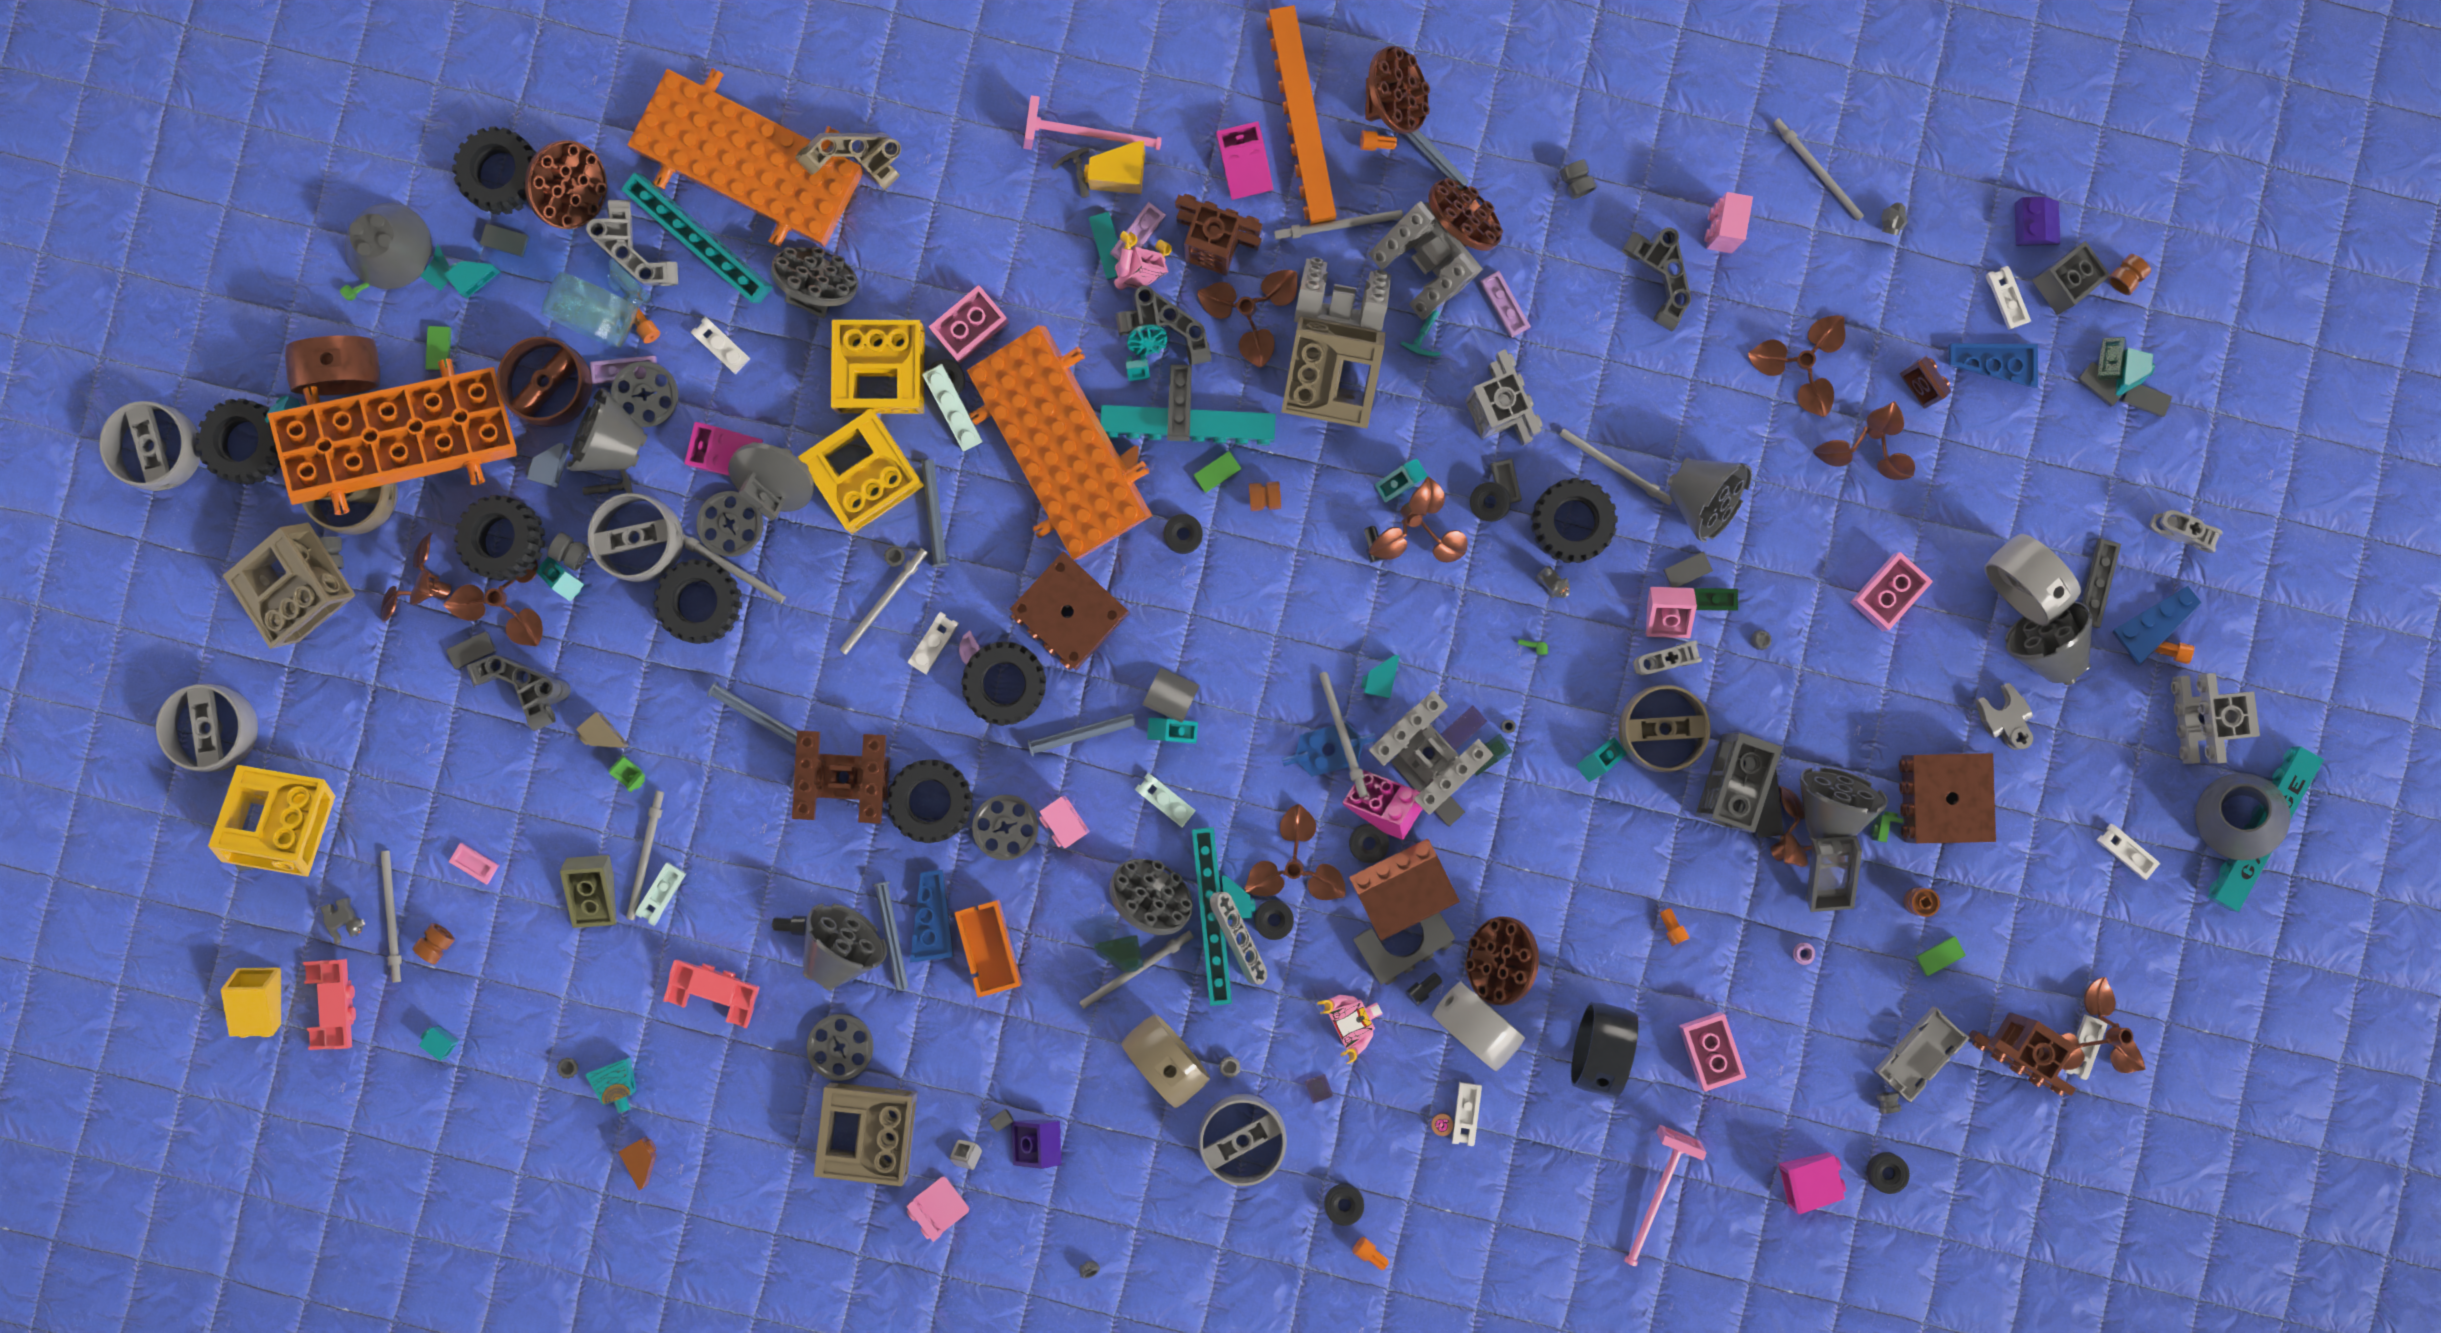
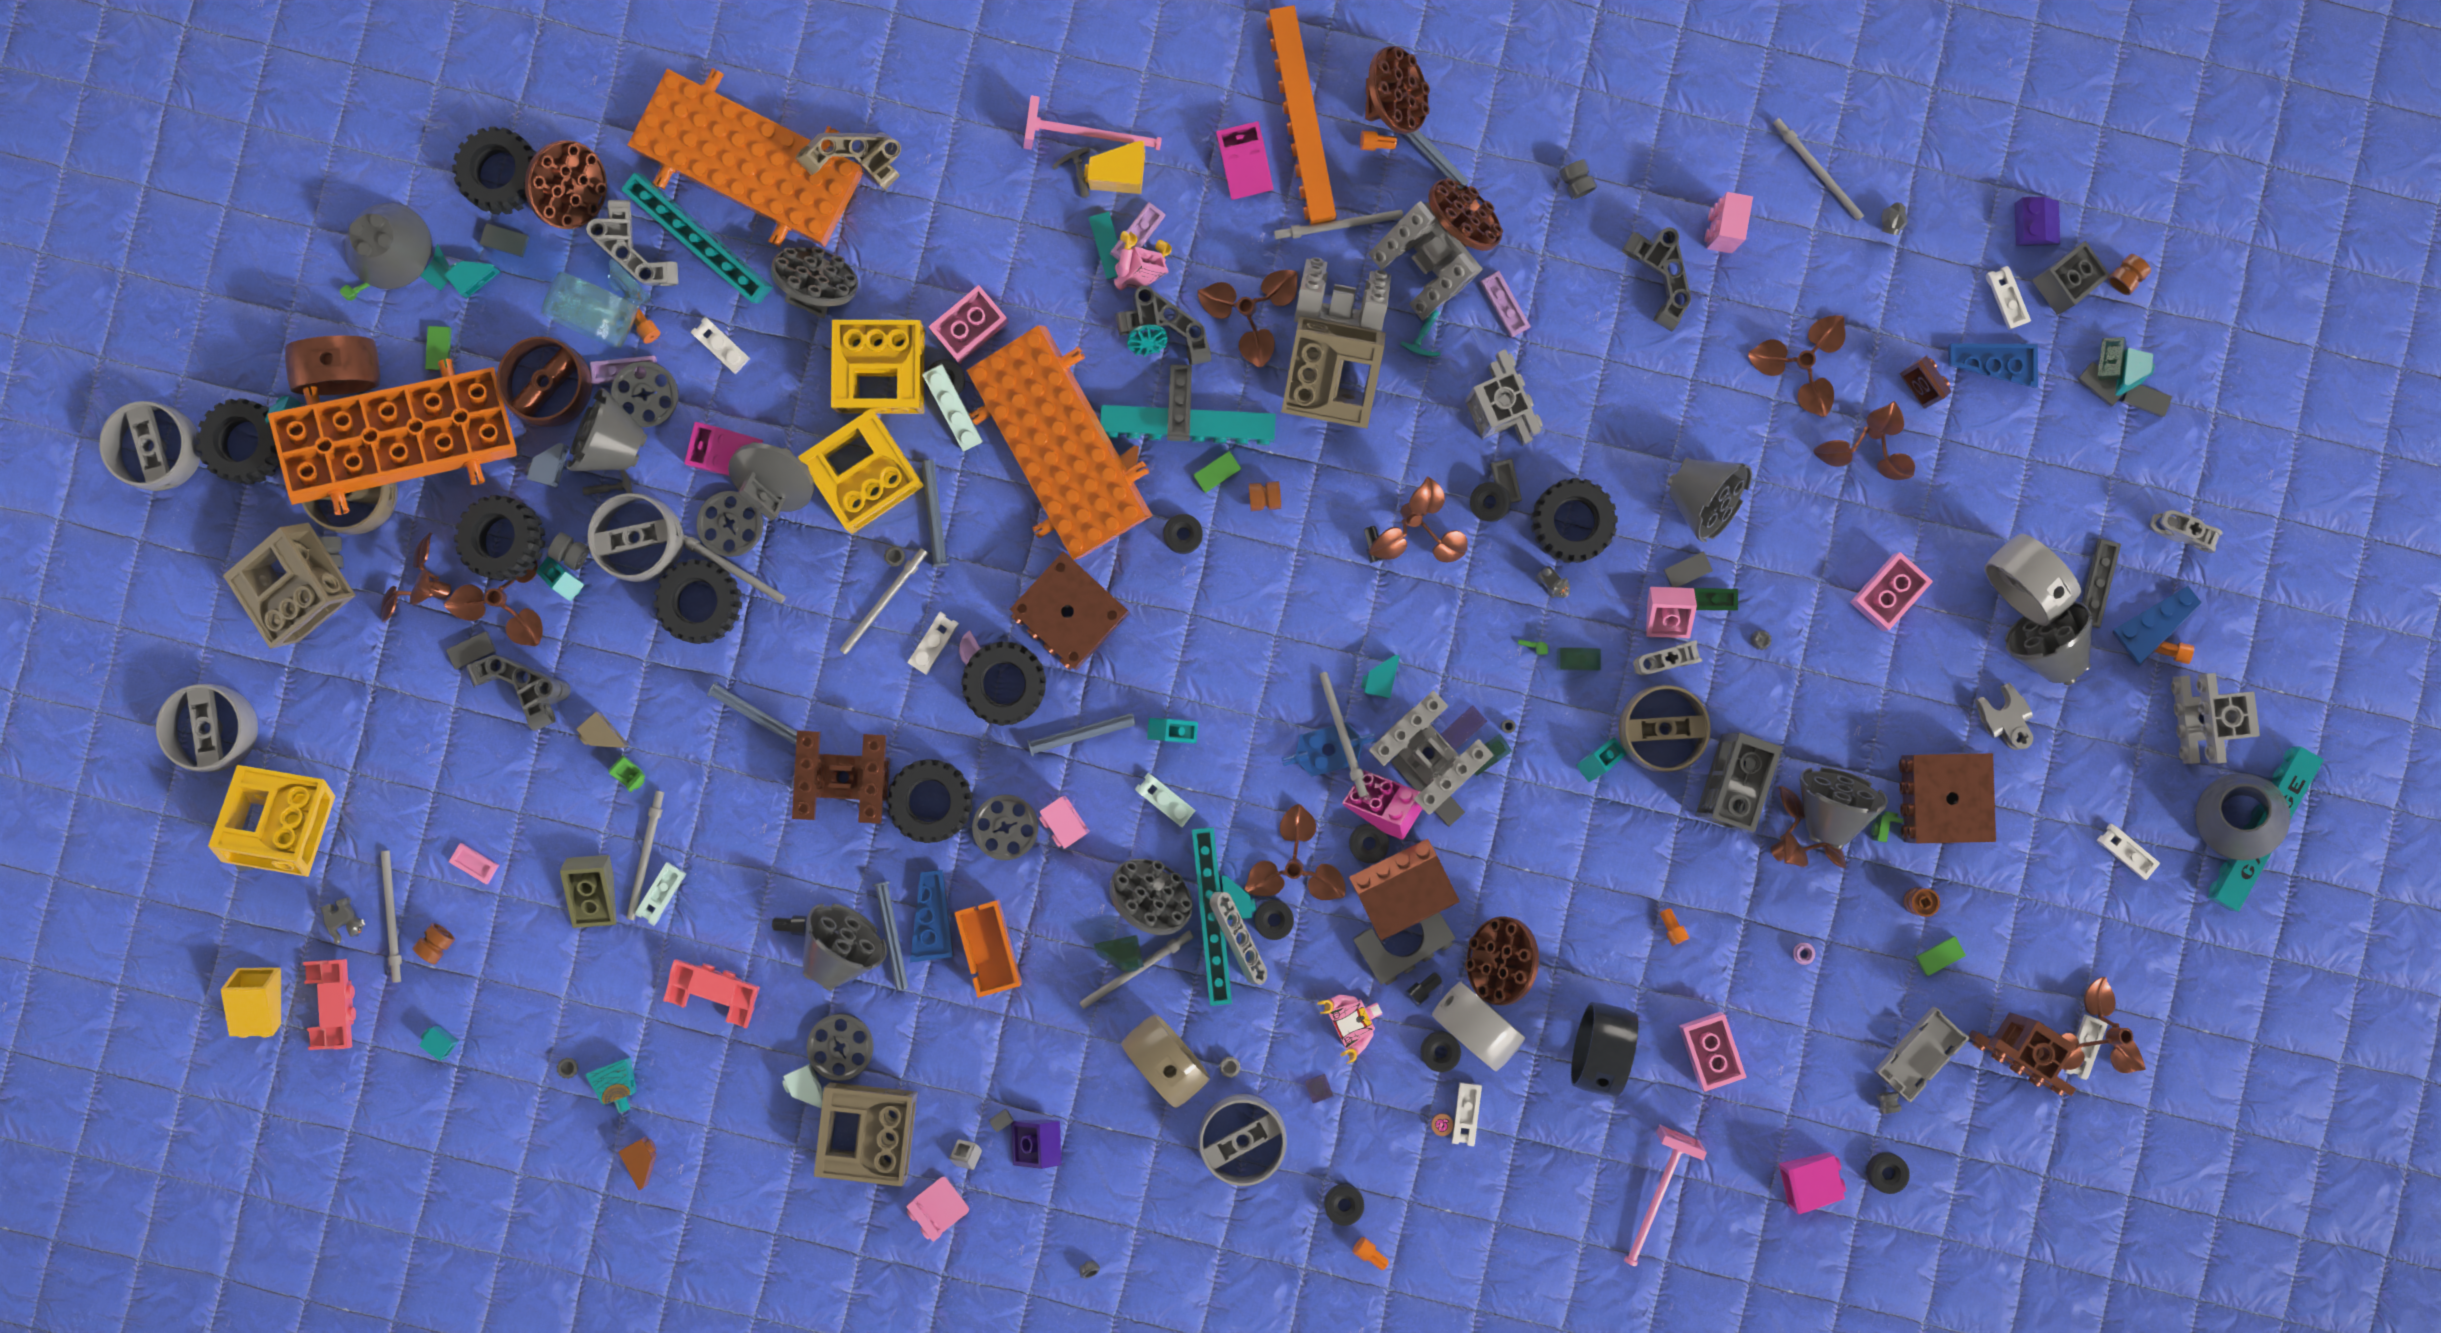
teal tile [1126,354,1150,381] -> none
dark grey slope [1142,667,1200,723] -> none
copper piece [1175,194,1262,276] -> none
teal slope [1374,458,1428,503] -> none
light grey bar [1559,428,1673,505] -> none
black slope [1750,769,1784,838] -> none
door [1805,836,1862,912] -> none
none -> light aqua slope [783,1063,823,1108]
none -> black tyre [1420,1031,1461,1072]
none -> clear green slope [1557,648,1601,671]

